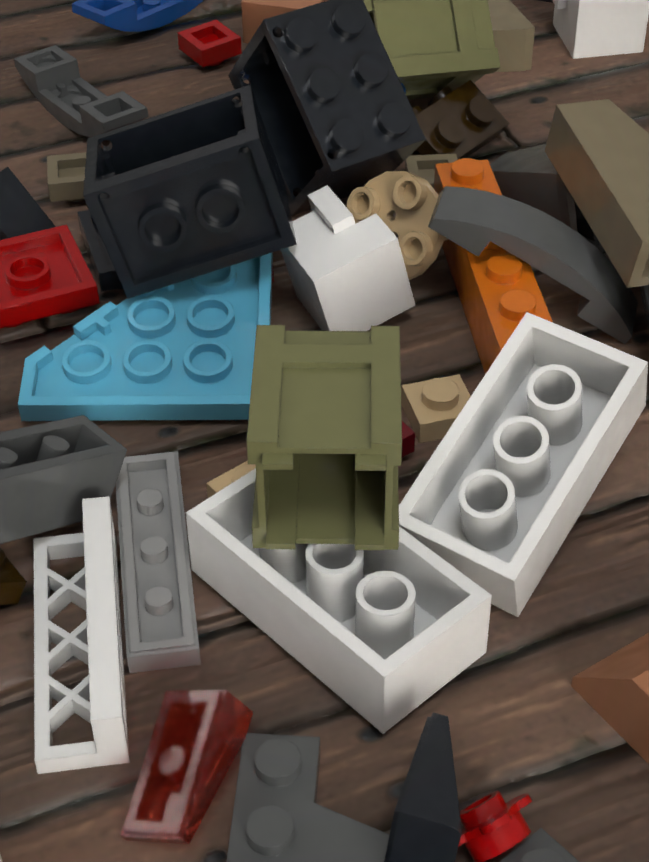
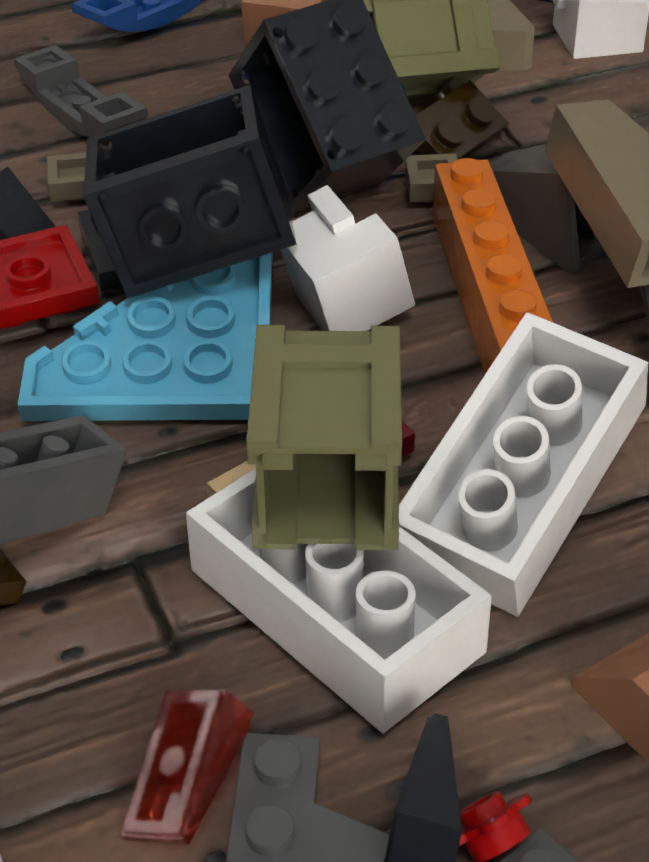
white fence [33,496,130,774] -> none
light grey tile [116,451,201,673] -> none
red plate [177,19,242,67] -> none
tan plate [347,171,448,280] -> none
tan plate [401,374,471,443] -> none
dark grey slope [428,186,638,344] -> none

